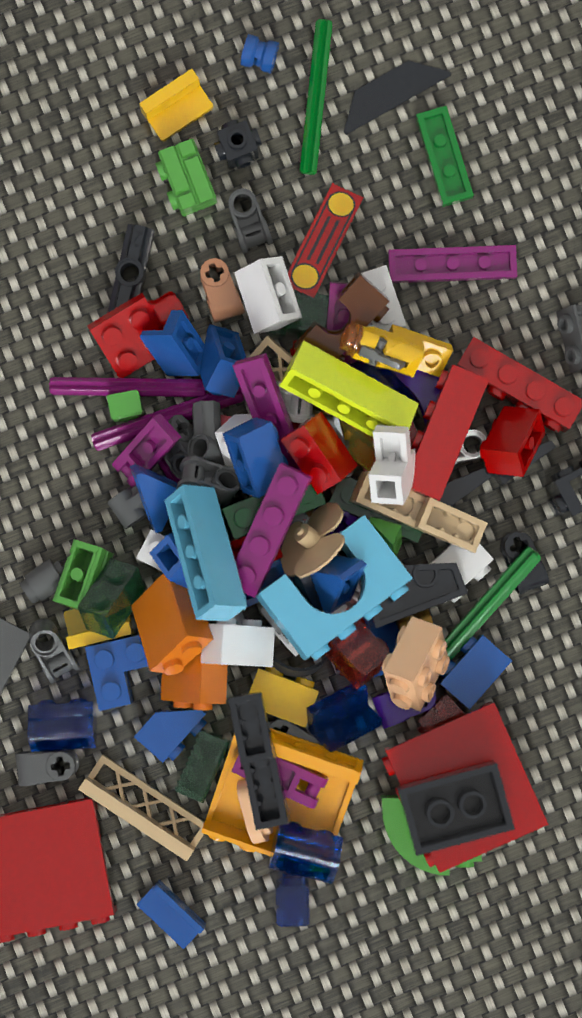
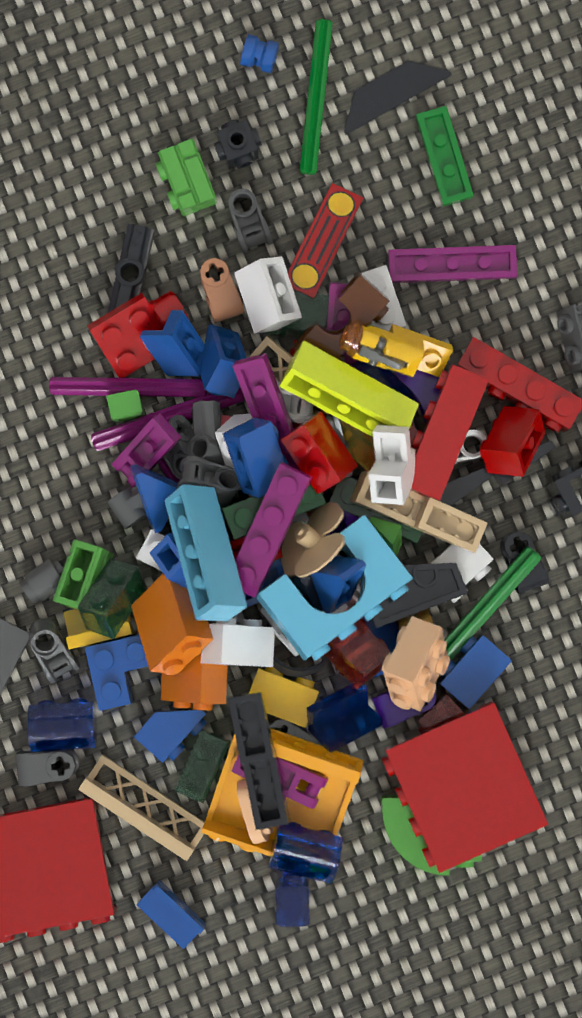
yellow panel [139,68,213,141] -> none
black brick [397,760,515,856] -> none

